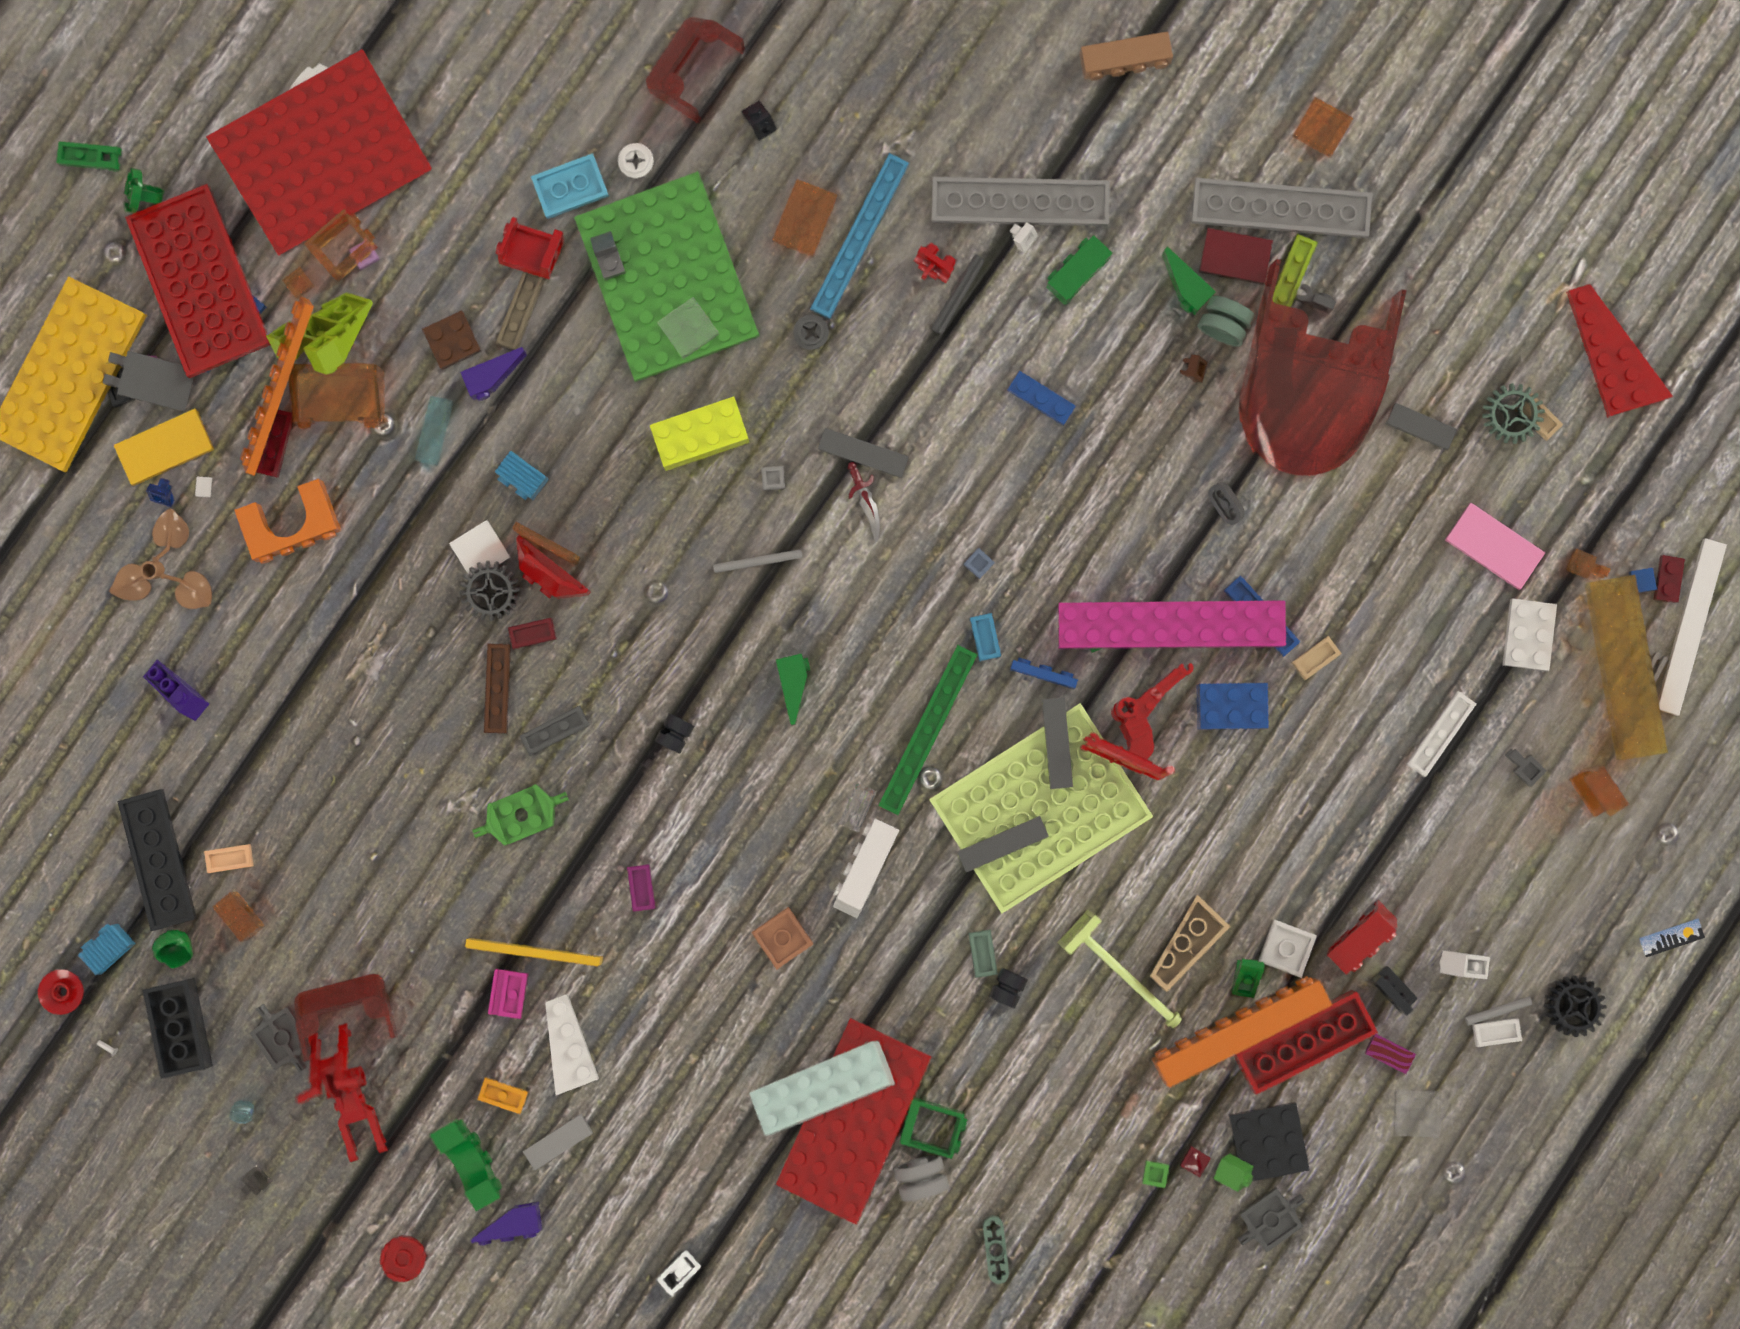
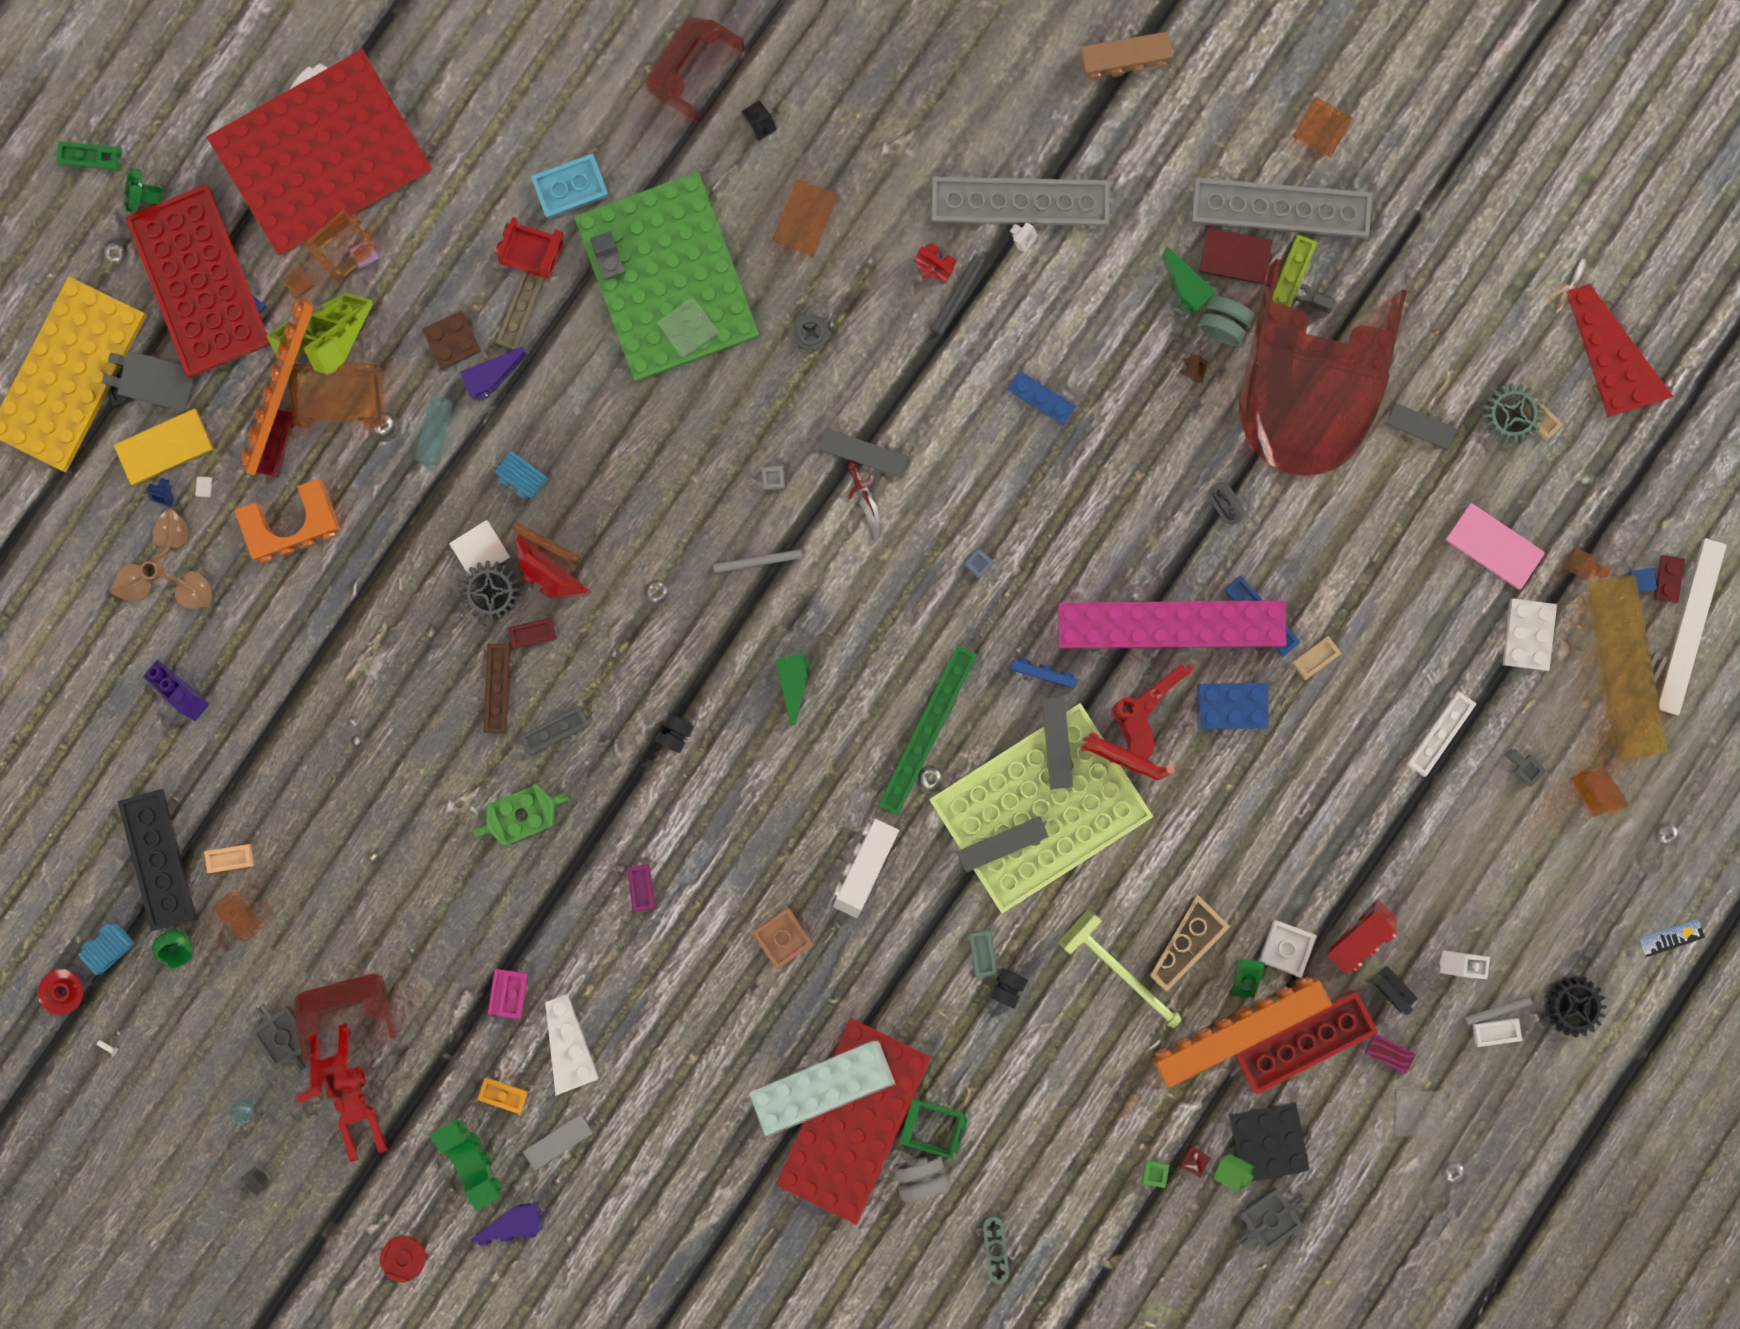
black brick [142,978,213,1079] -> none
yellow tile [465,938,603,966] -> none
white gear [618,143,654,179] -> none
neon yellow brick [650,397,750,471] -> none
slope [655,1250,701,1298] -> none
dark azure tile [810,153,909,320] -> none
dark azure tile [970,613,1001,662] -> none
green brick [1046,235,1113,305] -> none

